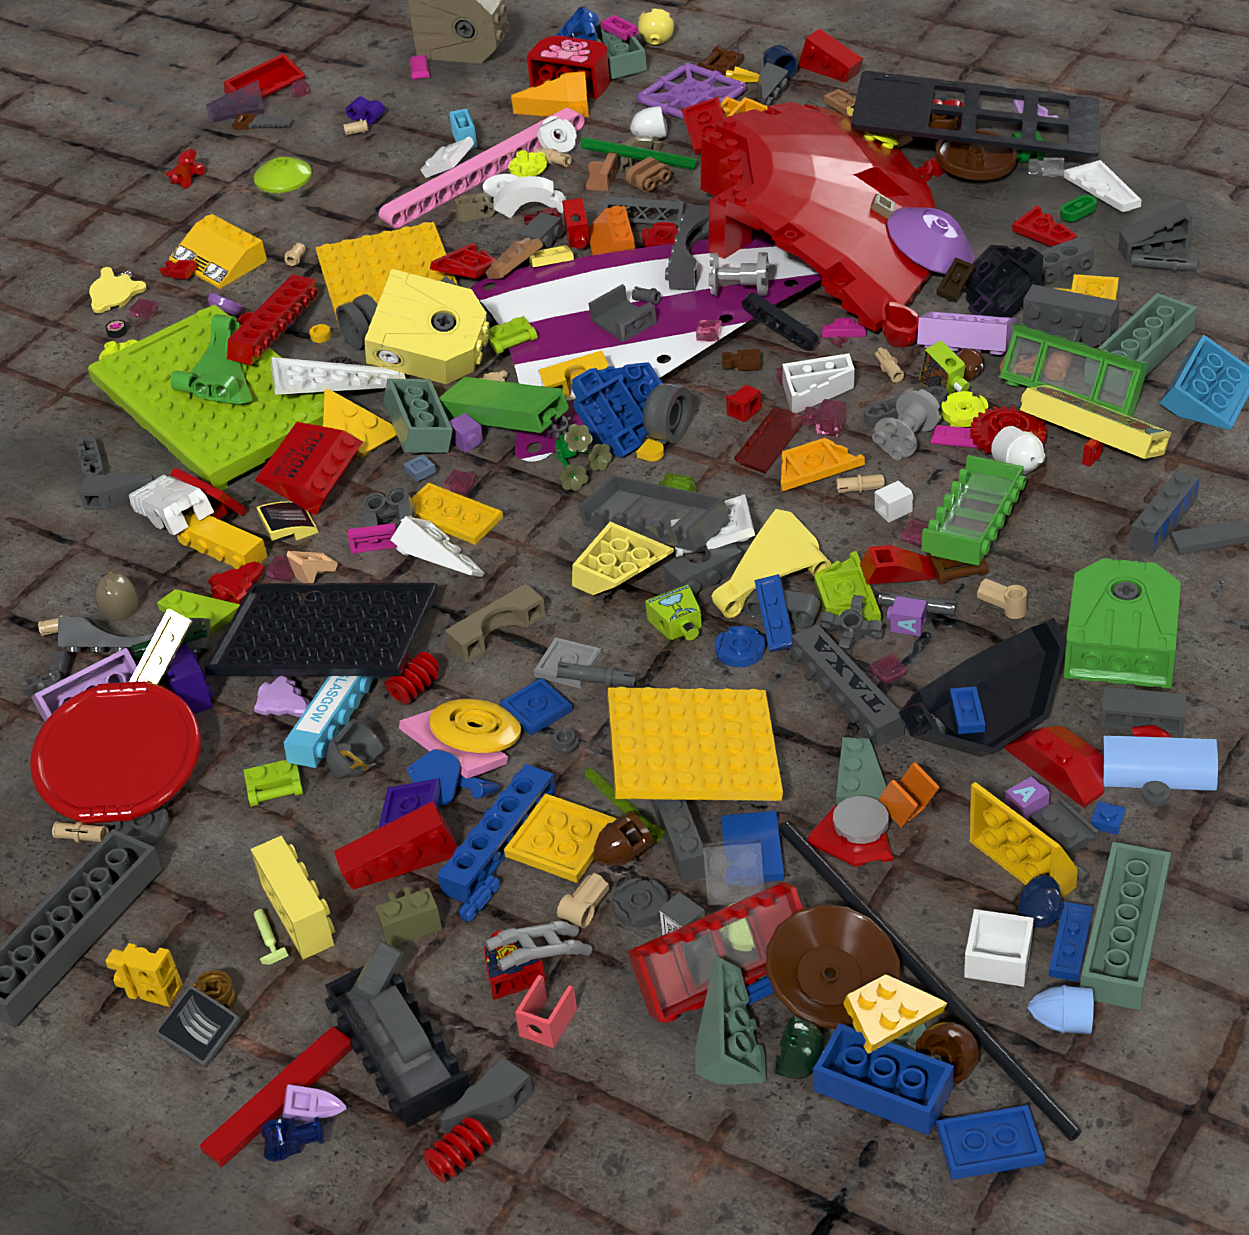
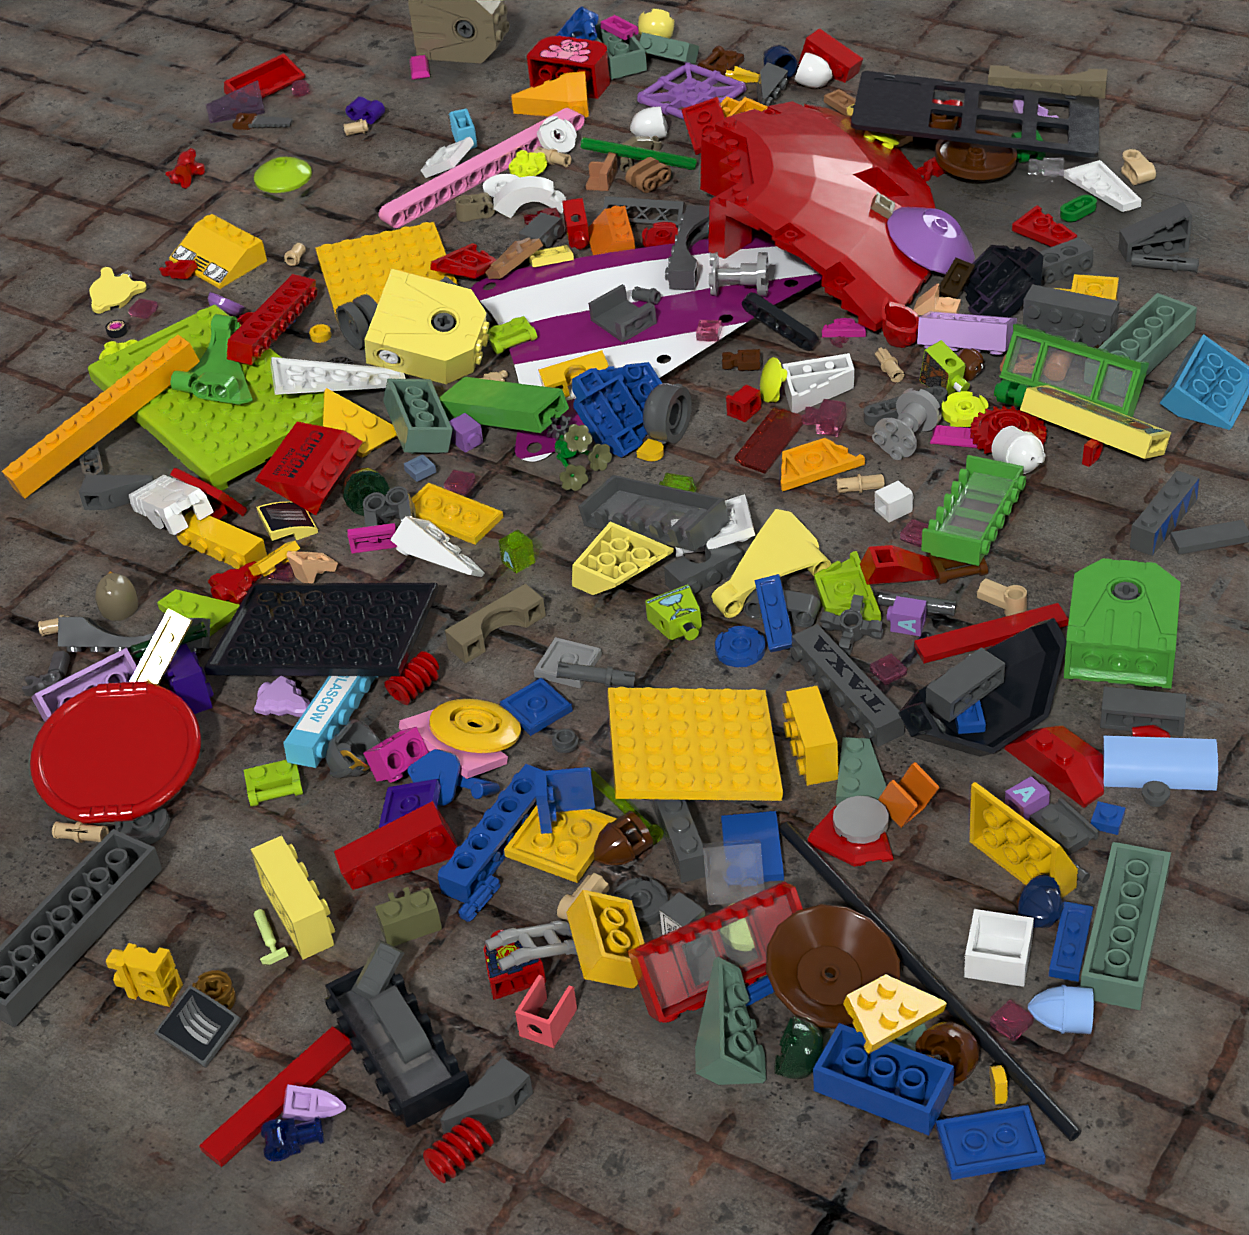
none -> light orange brick [2,335,200,499]
none -> yellow plate [249,541,300,576]
none -> clear green cylinder [342,468,390,516]
none -> dark pink brick [363,727,429,783]
none -> clear neon green brick [498,529,535,574]
none -> blue bracket [535,767,595,834]
none -> yellow brick [566,890,644,989]
none -> sand green brick [639,32,700,65]
none -> neon yellow dish [760,357,787,403]
none -> yellow brick [782,686,838,785]
none -> white piece [795,52,833,88]
none -> light nougat slope [913,283,961,315]
none -> red tile [914,603,1069,664]
none -> dark grey brick [926,648,1005,722]
none -> dark tan arch [988,65,1108,99]
none -> yellow tile [989,1065,1008,1104]
none -> clear pink plate [990,1000,1033,1042]
none -> green brick [994,379,1035,408]
none -> tan piece [1121,149,1156,185]

